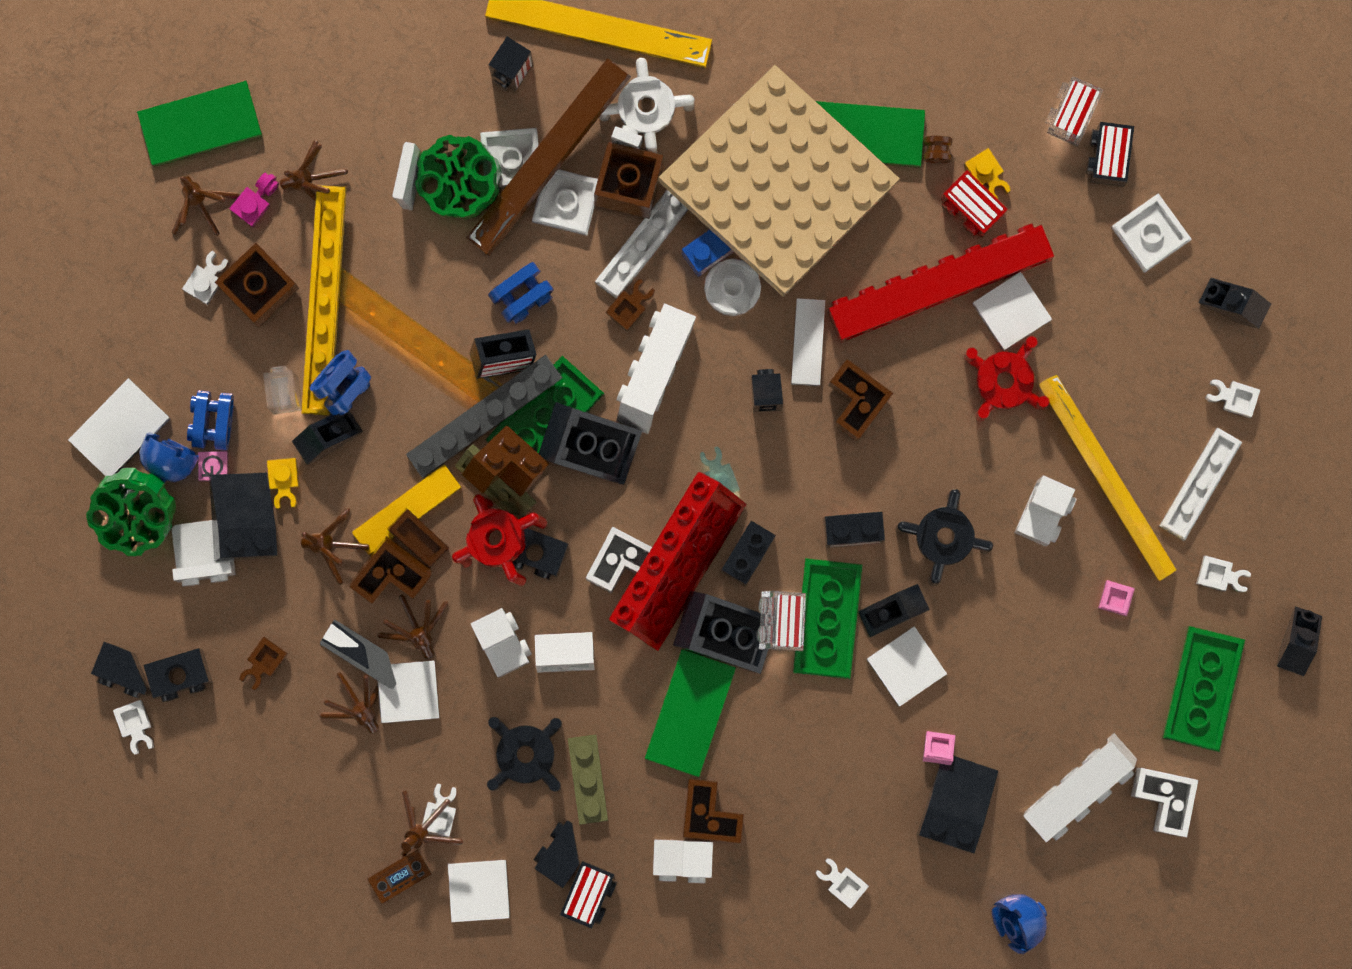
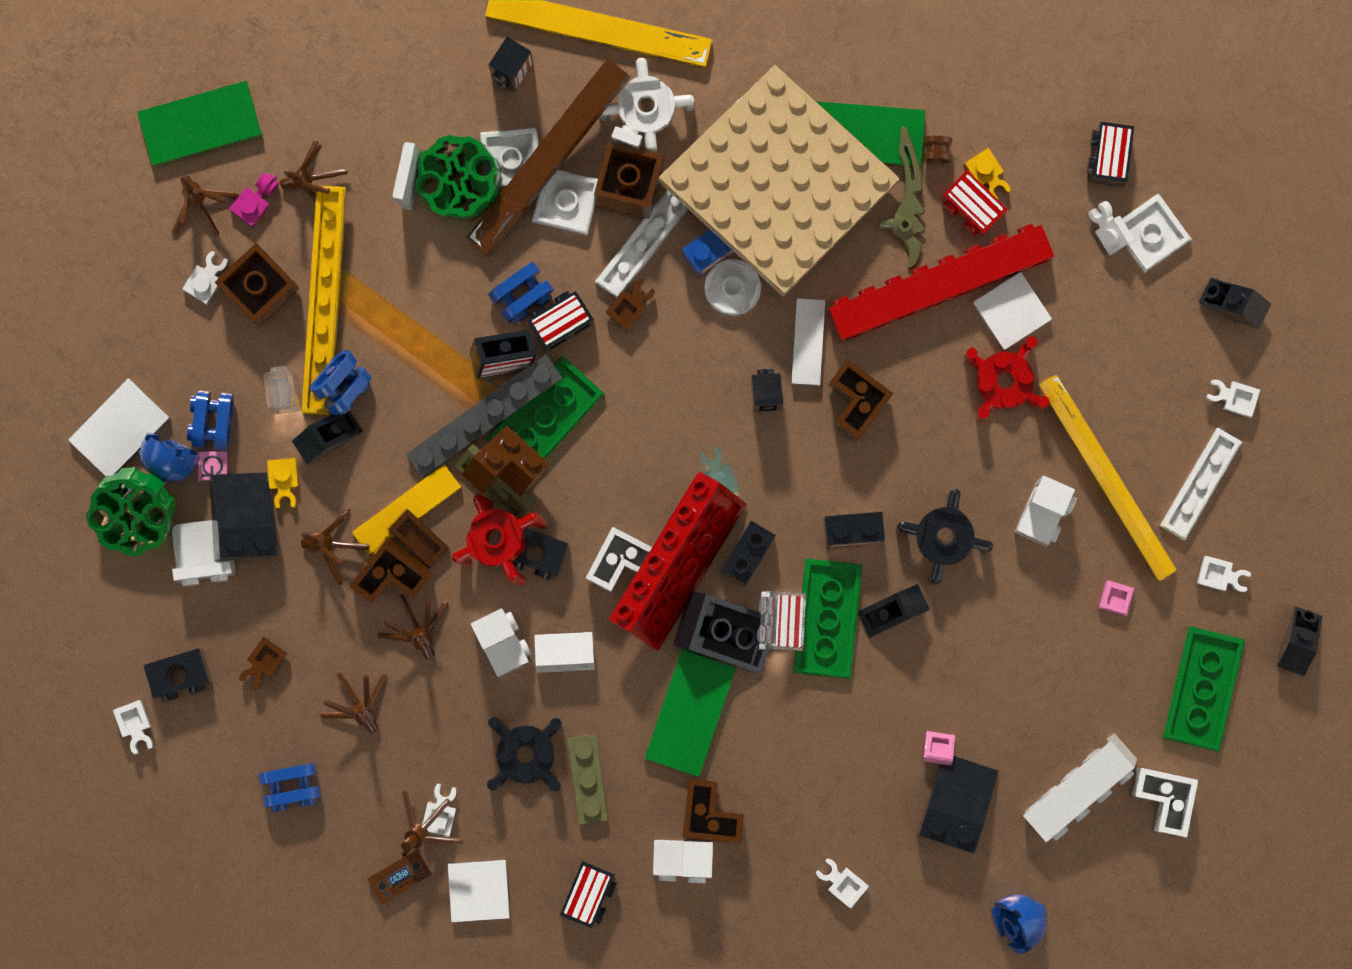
black slope [91,642,151,698] -> none
sticker [320,620,397,689] -> none
white tile [377,661,439,723] -> none
black slope [533,820,580,888] -> none
black slope [538,402,642,485] -> none
white wedge [616,303,696,434] -> none
white tile [867,626,947,707] -> none
brick [1045,76,1103,147] -> none
none -> blue brick [258,763,321,813]
none -> brick [527,291,595,353]
none -> olive piece [879,127,925,270]
none -> white plate [1088,201,1135,256]

